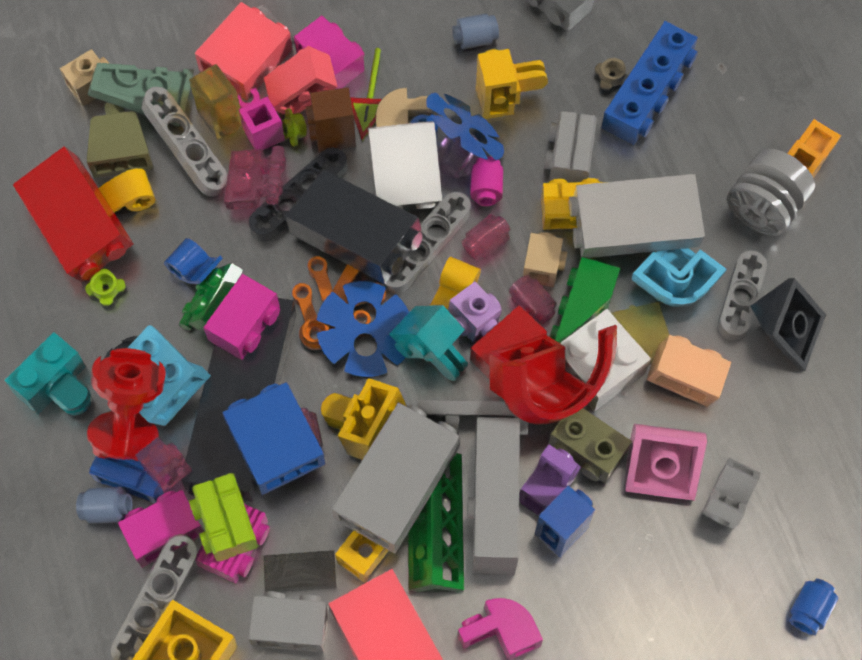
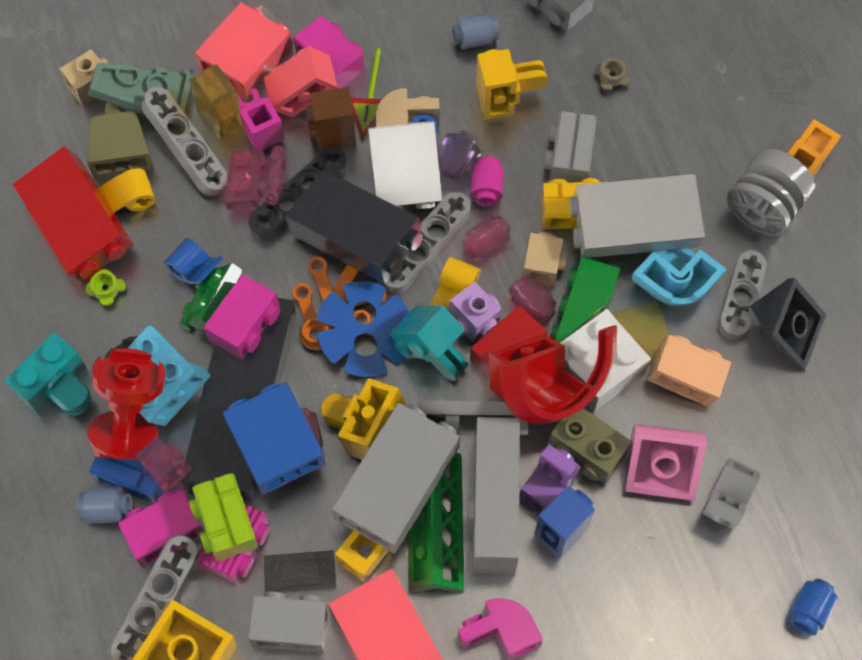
lime plate [281,109,307,146] -> none
blue piece [426,93,504,160] -> none
blue brick [601,21,698,145] -> none

